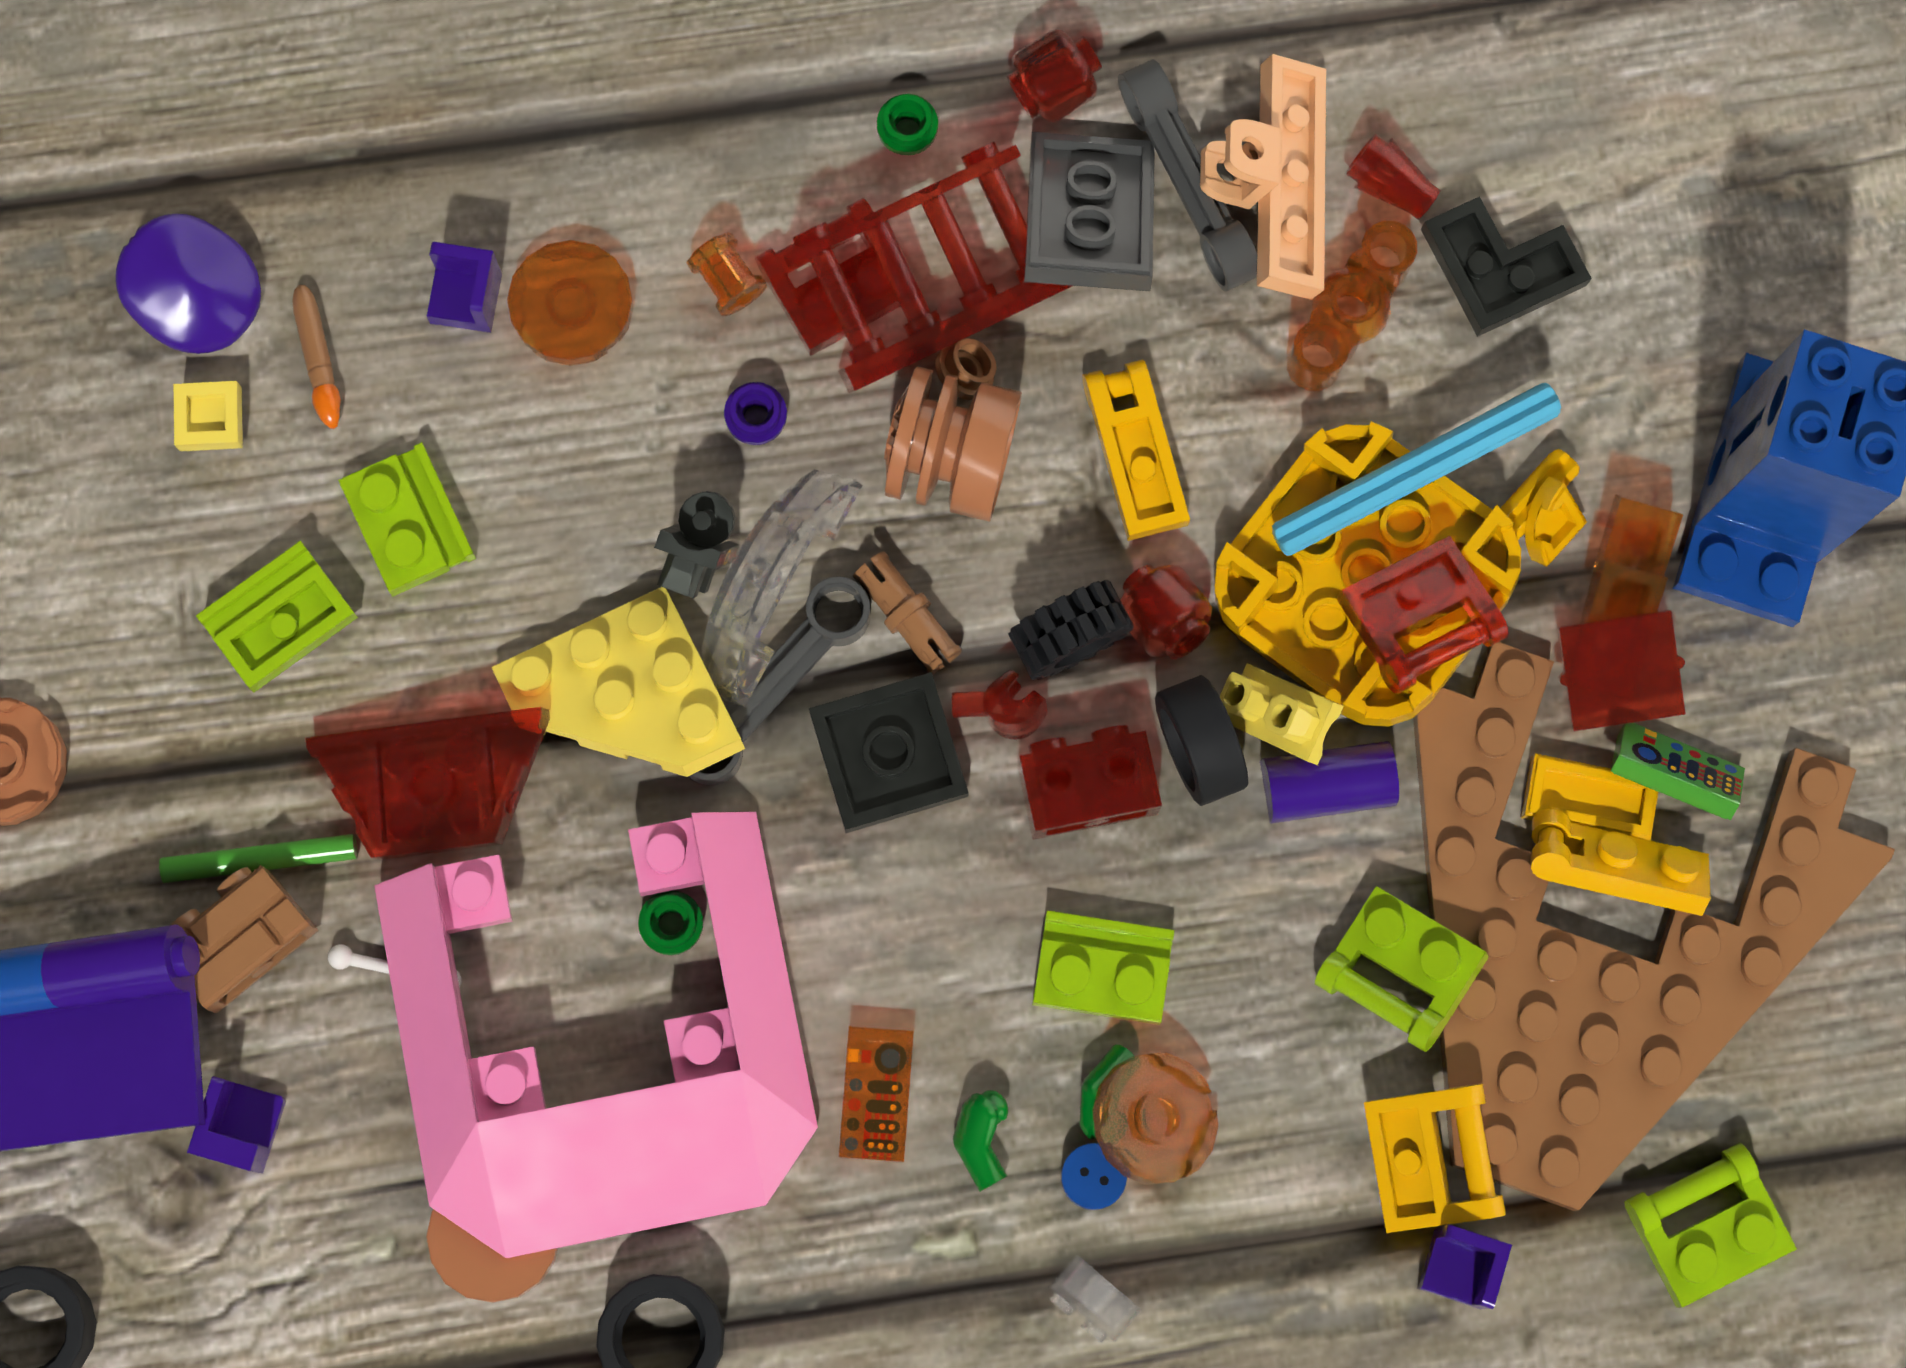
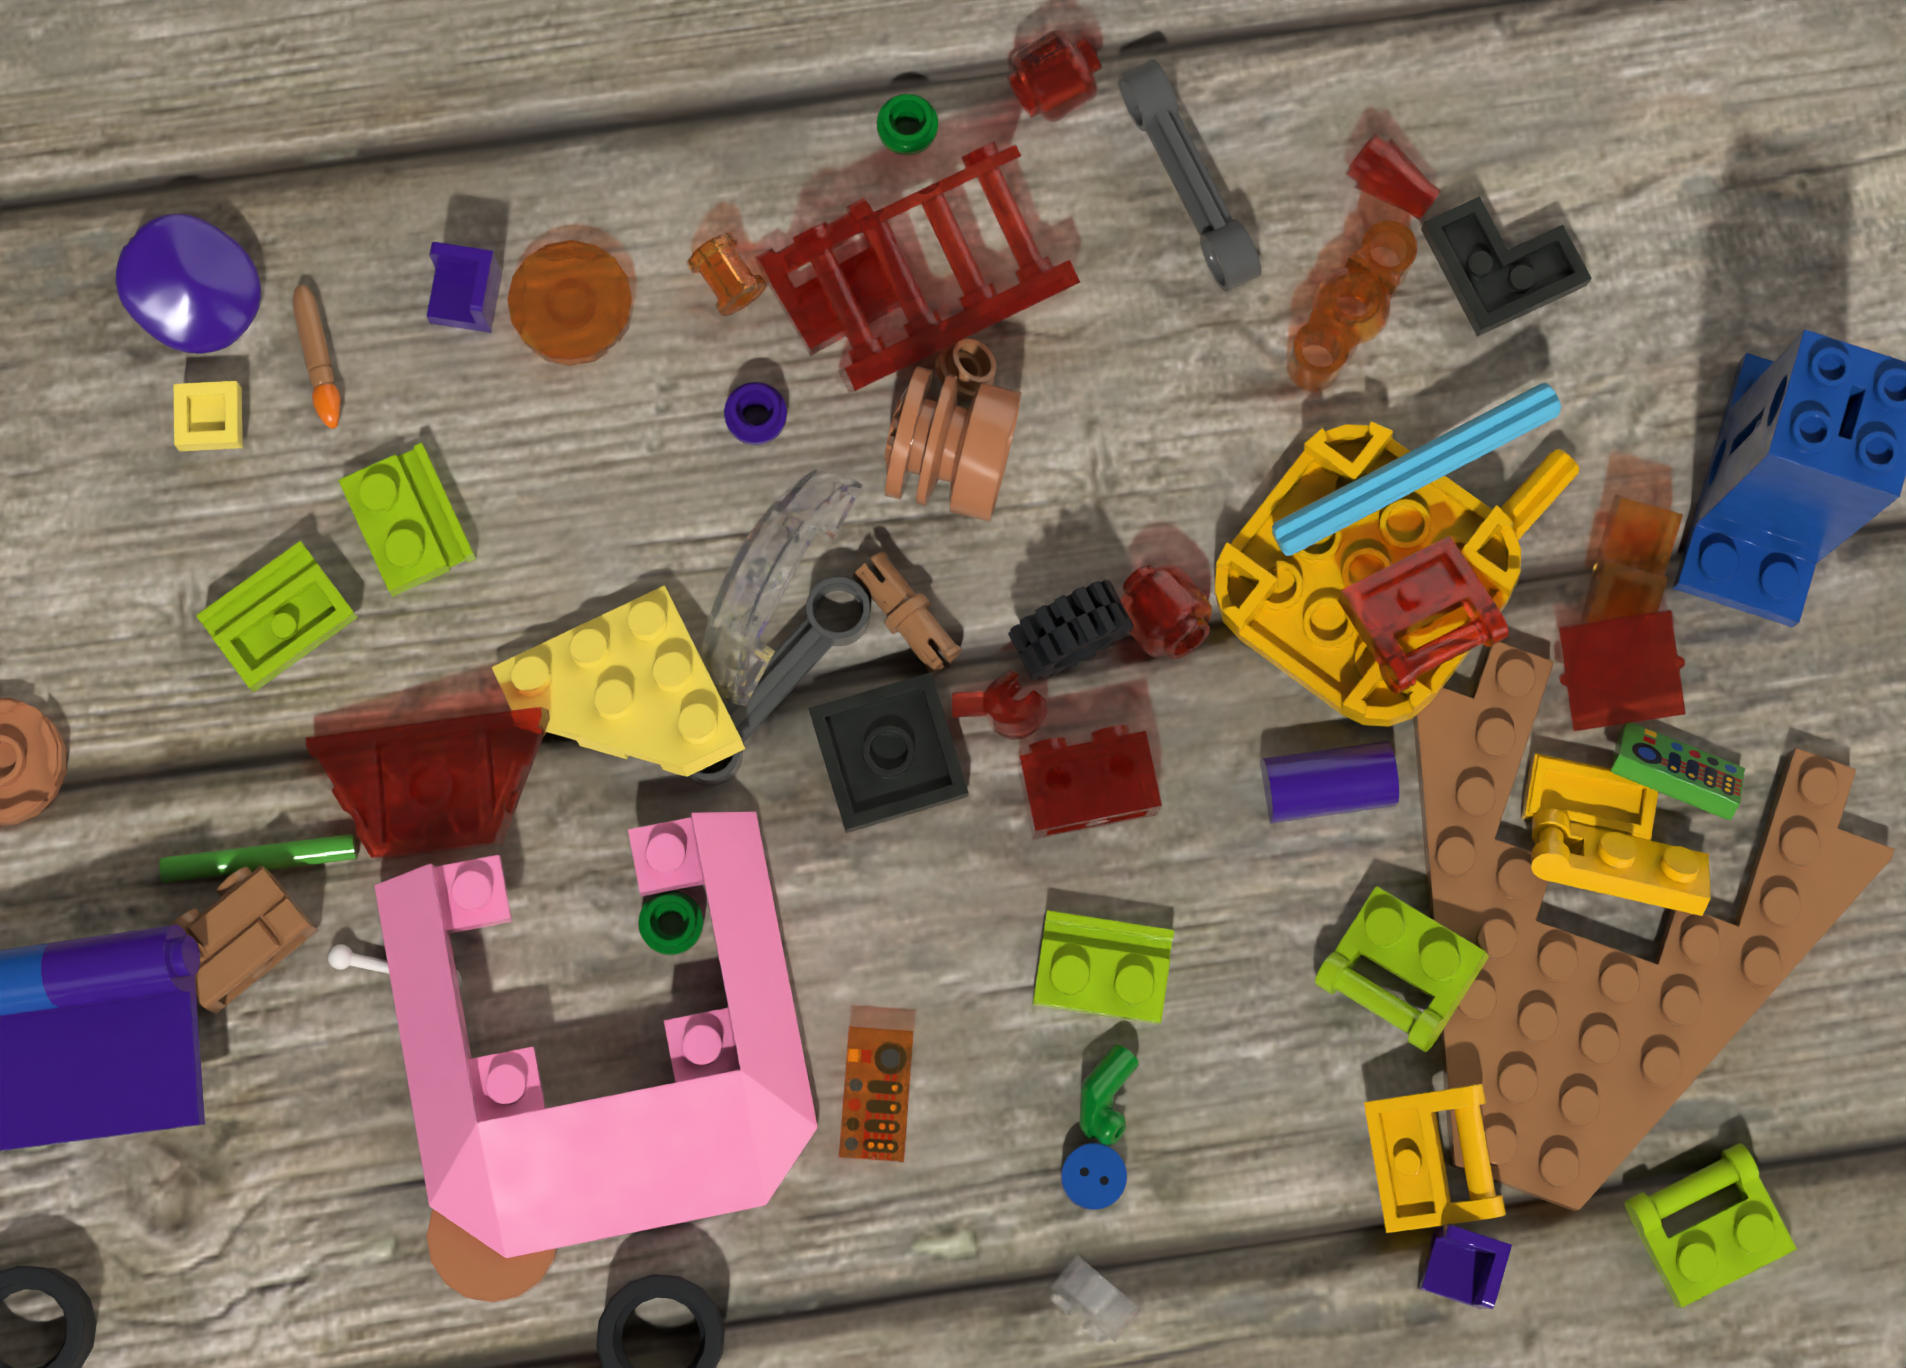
dark purple panel [187,1076,286,1174] -> none
pearl dark grey hips [654,491,739,598] -> none
green arm [953,1090,1008,1192] -> none
dark grey tile [1024,132,1154,292] -> none
yellow plate [1082,359,1190,541] -> none
clear orange tile [1093,1052,1219,1185] -> none
black tyre [1155,675,1249,806] -> none
light nougat plate [1200,54,1326,300] -> none
light yellow hips [1219,663,1344,765] -> none
yellow tile [1525,476,1587,567] -> none

